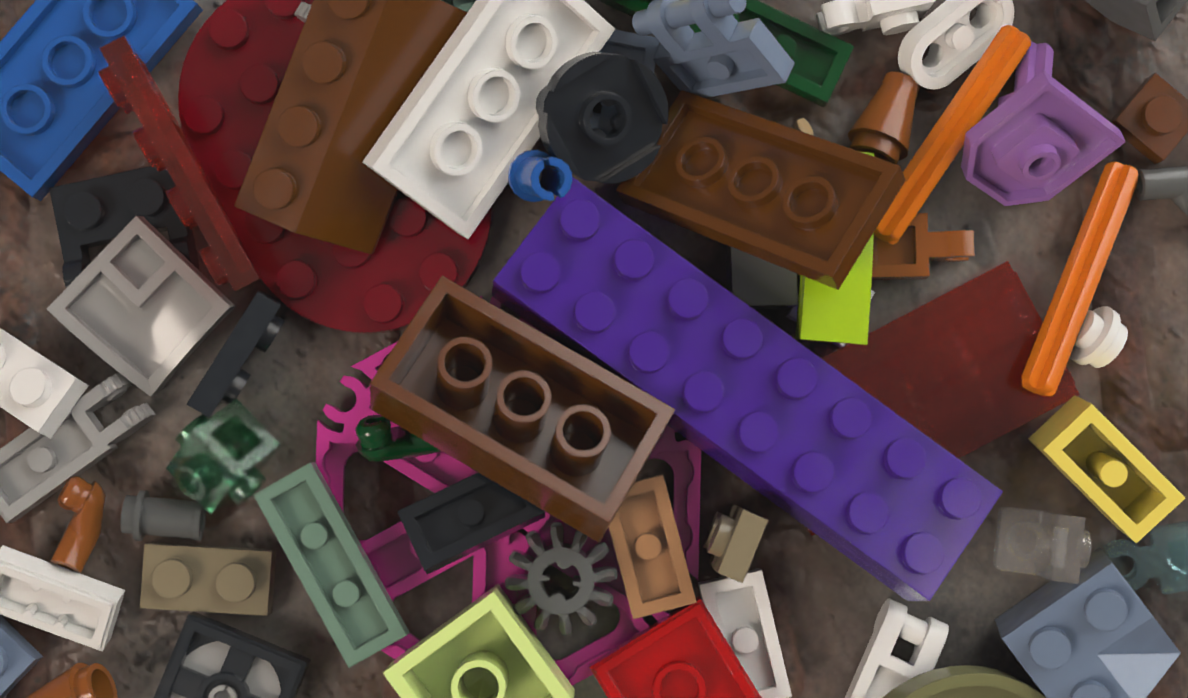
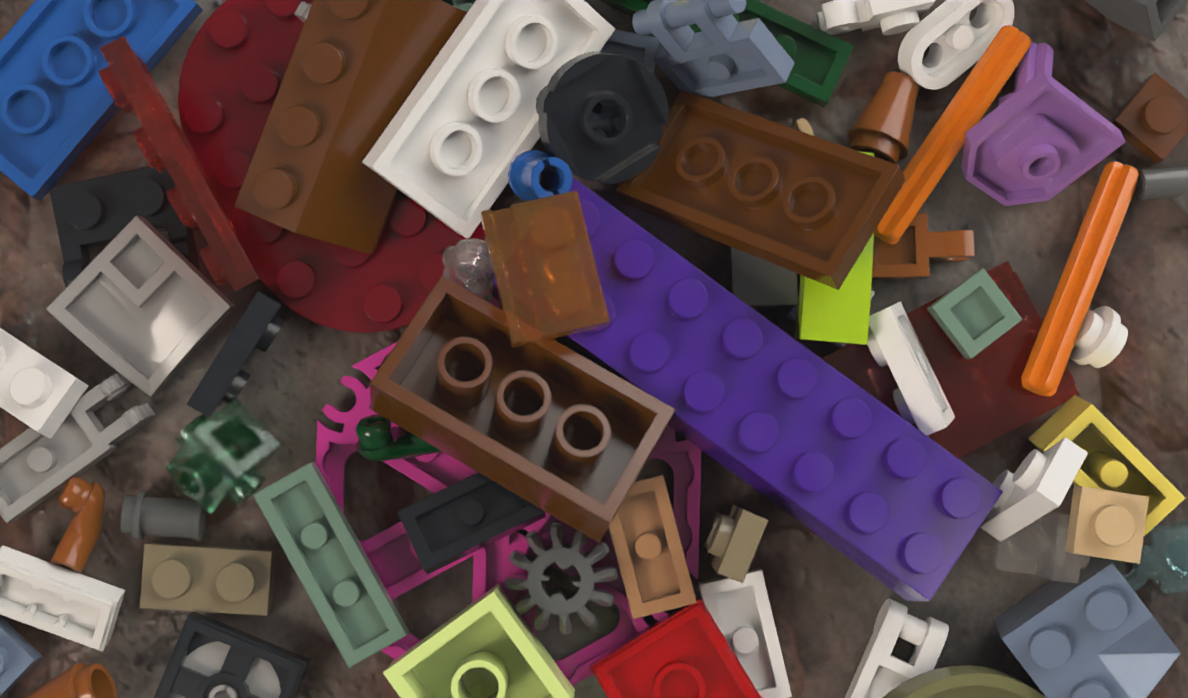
none -> clear plate [442,238,505,298]
none -> clear orange plate [481,191,610,348]
none -> white plate [867,301,955,436]
none -> sand green plate [927,268,1023,360]
none -> white plate [980,437,1088,542]
none -> tan plate [1065,485,1149,564]

